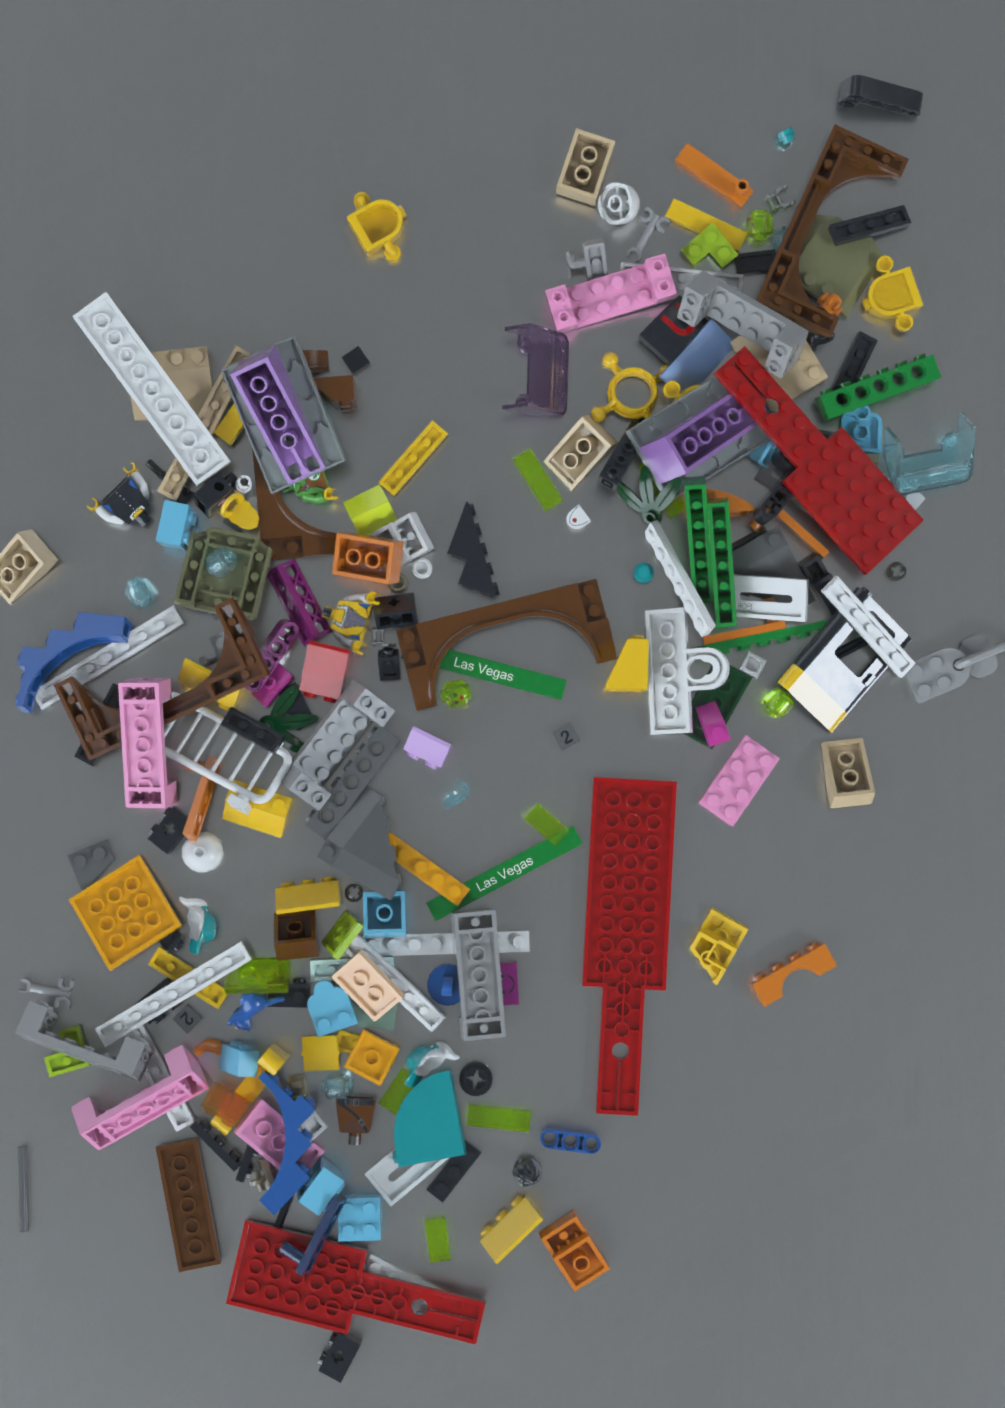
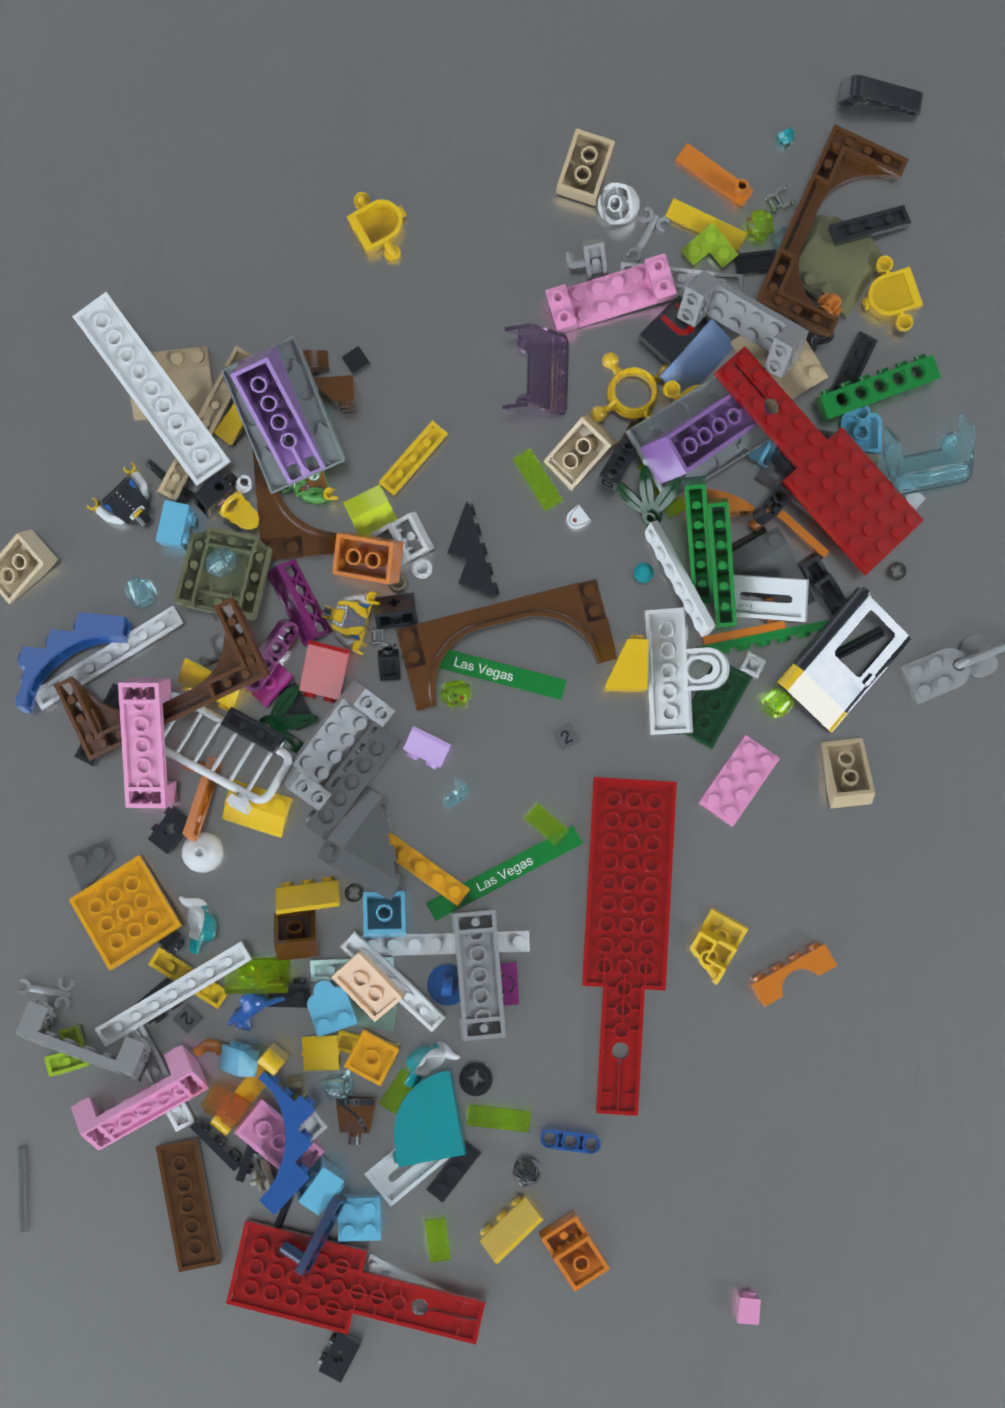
lime tile [322,910,364,960] -> none
dark pink slope [695,701,731,747] -> none
white tile [821,576,916,678] -> none
none -> bright pink brick [736,1290,761,1325]

